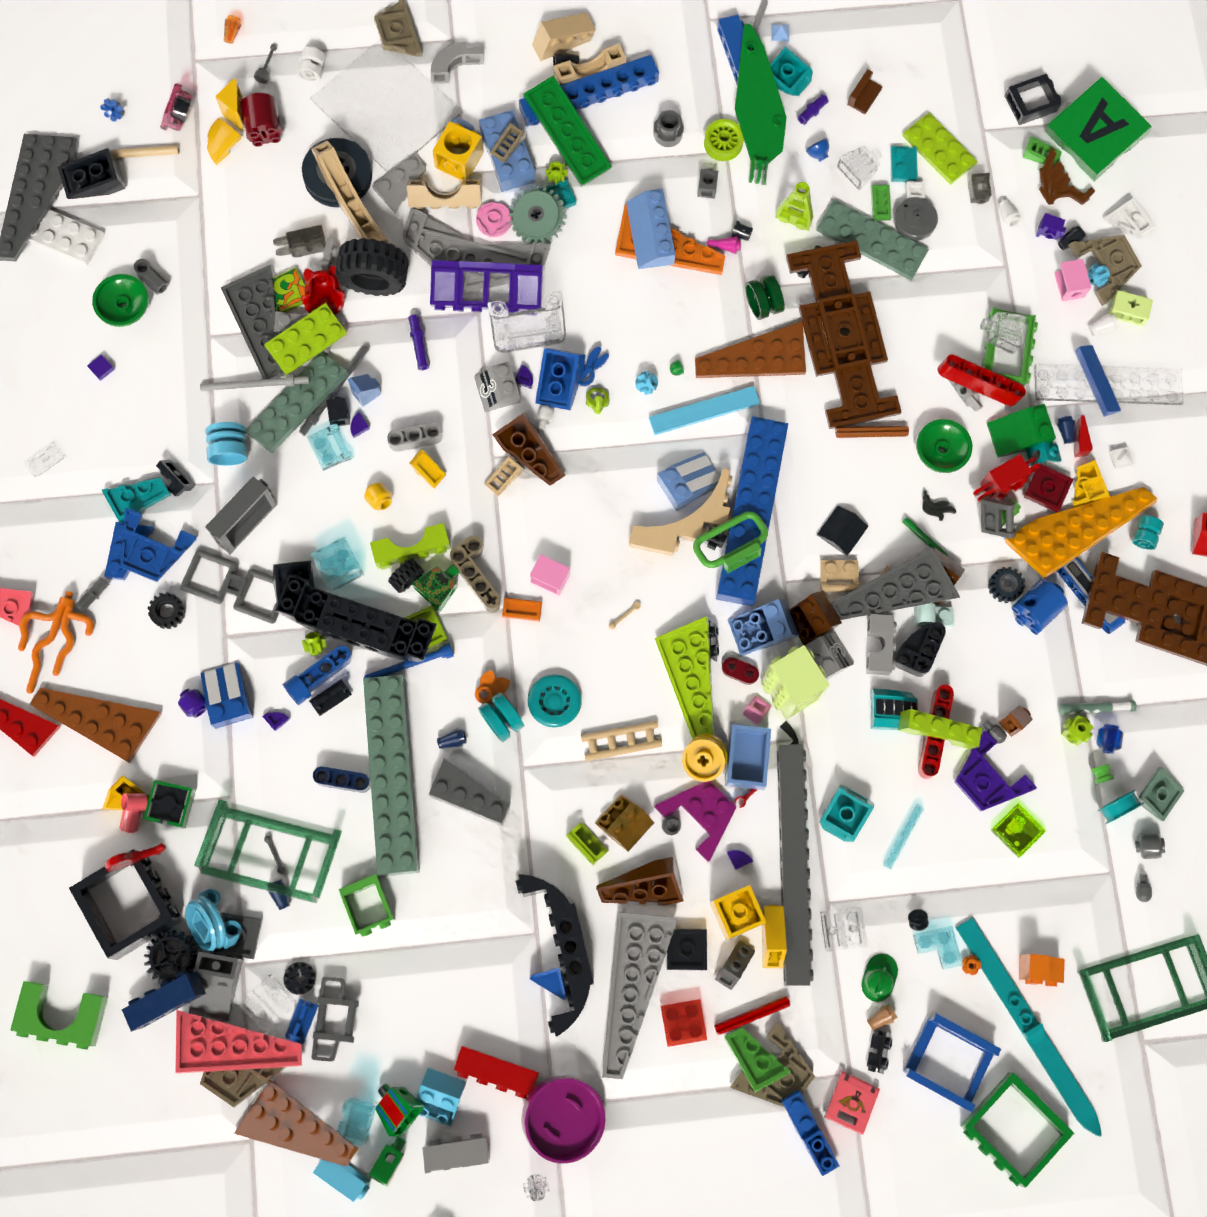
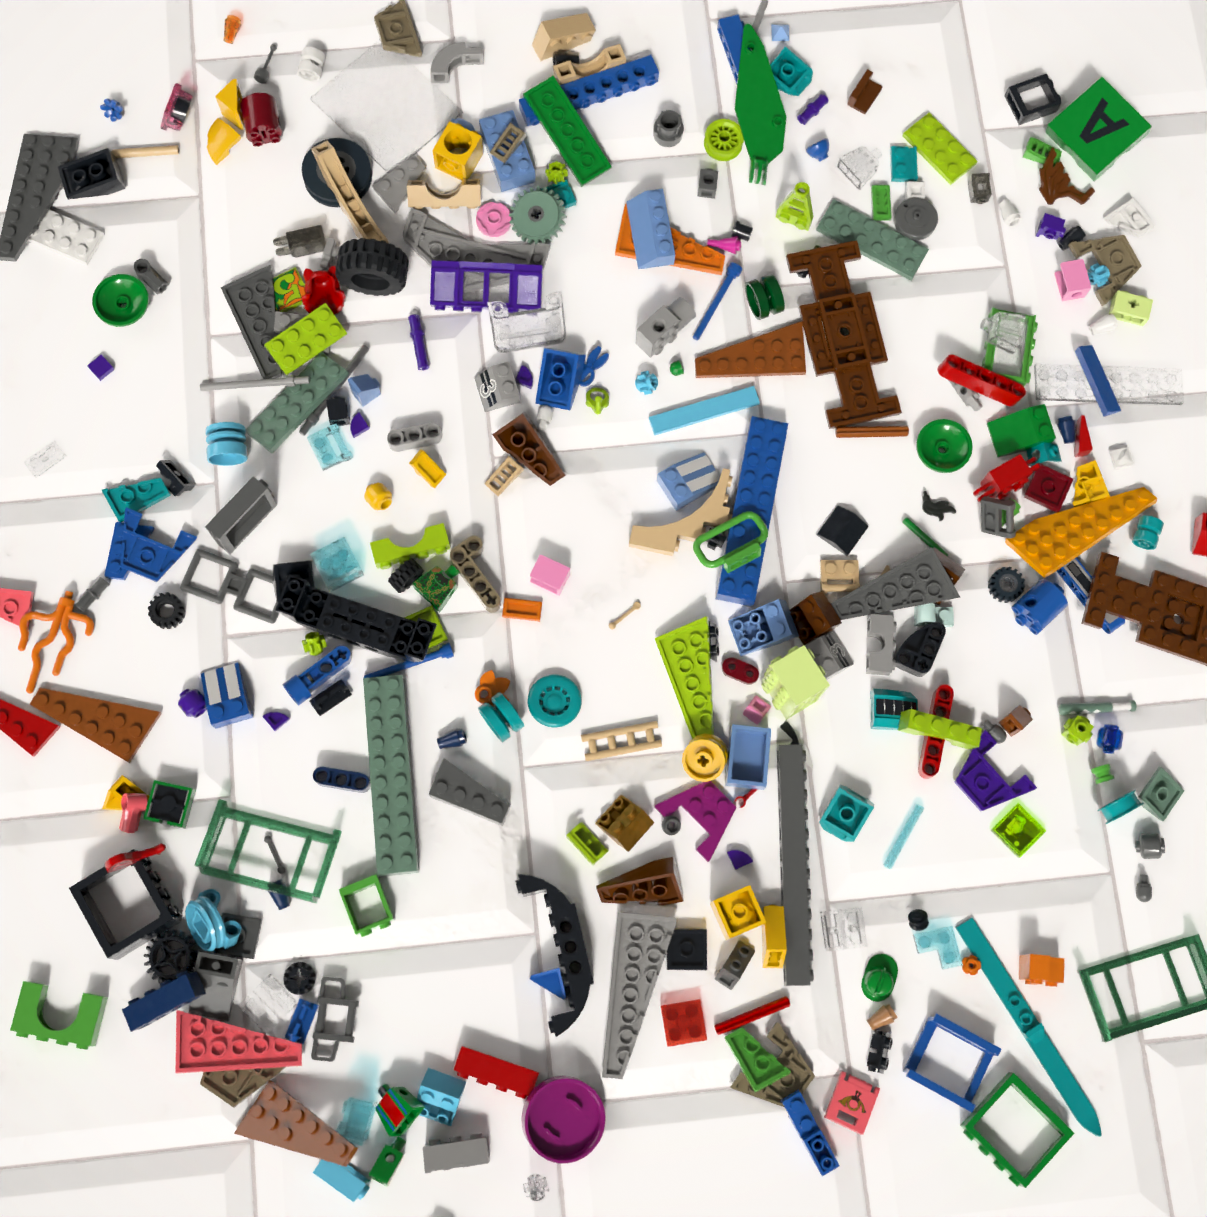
none -> light grey brick [635,297,696,358]
none -> blue piece [692,262,743,341]

